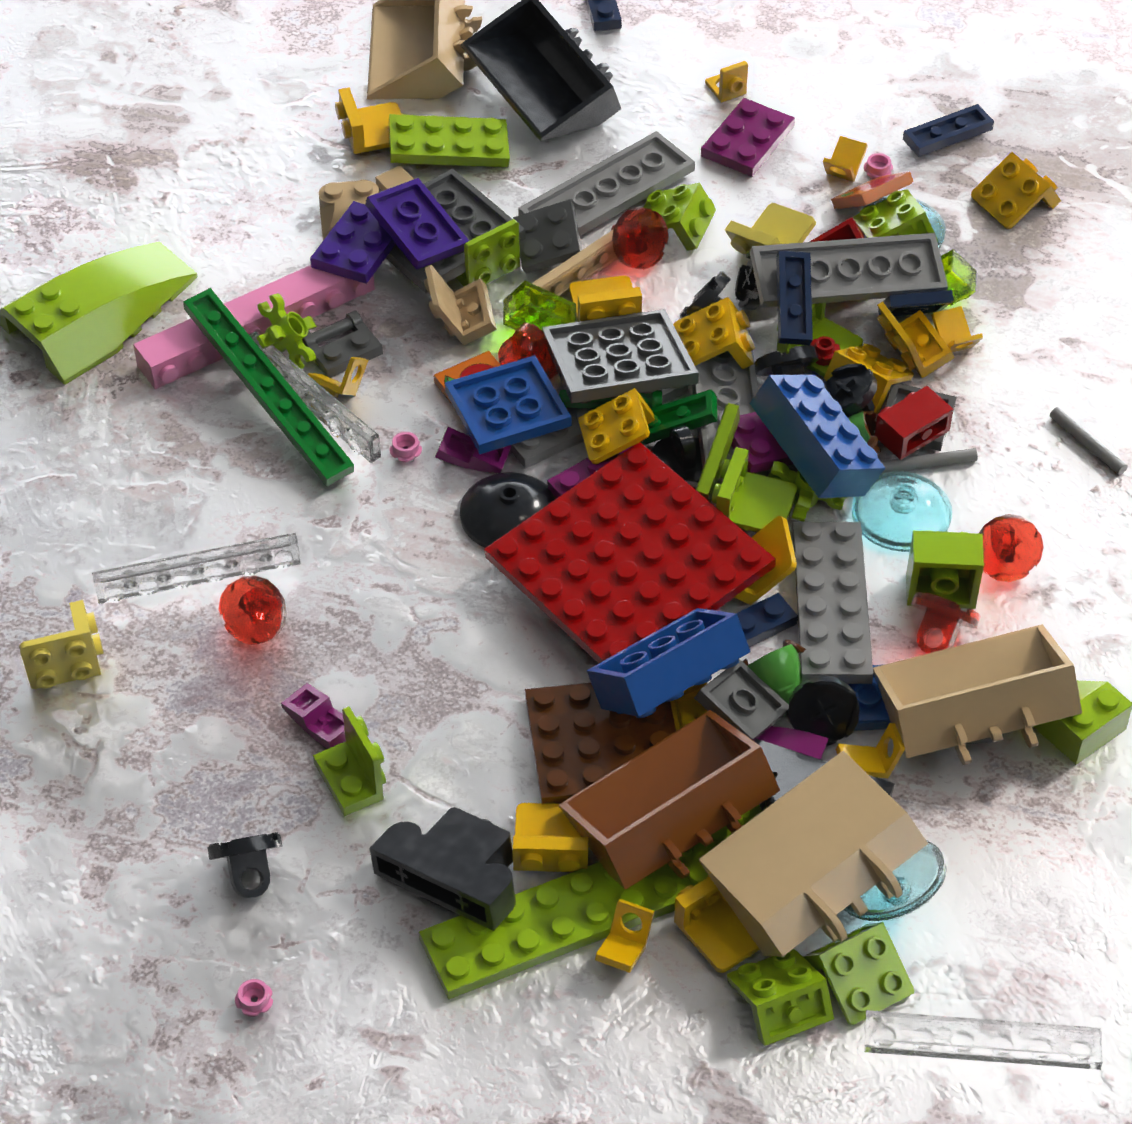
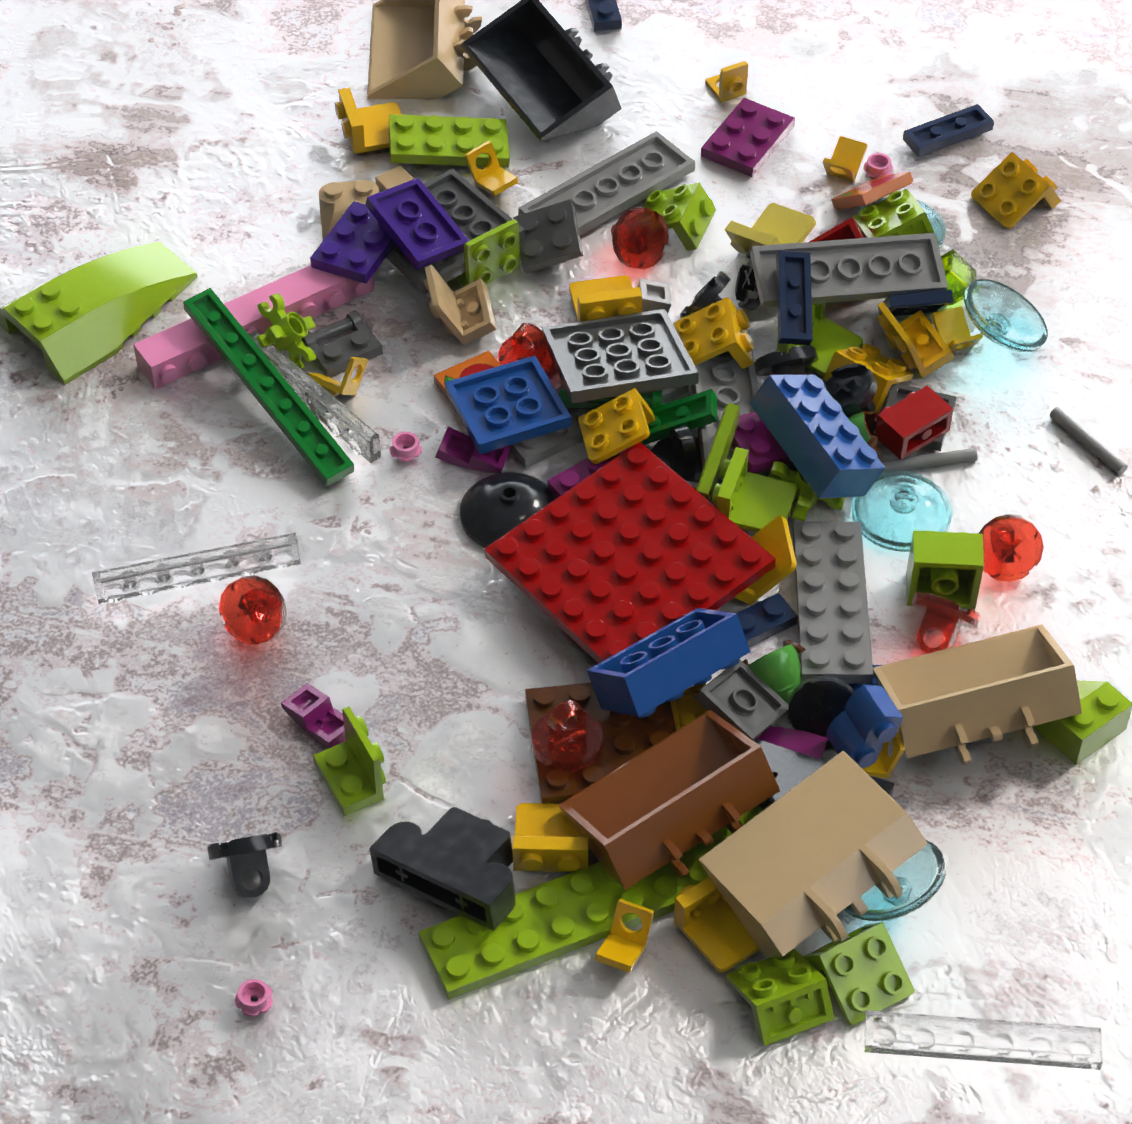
light yellow bracket [19,600,104,689] -> none
clear neon green slope [503,280,576,336] -> none
tan tile [528,227,626,314] -> none
red plate [810,336,840,366] -> none
none -> yellow bracket [465,141,519,196]
none -> clear red tile [532,700,603,771]
none -> light grey plate [637,279,671,314]
none -> blue brick [826,685,903,768]
none -> clear light blue dish [964,279,1048,352]

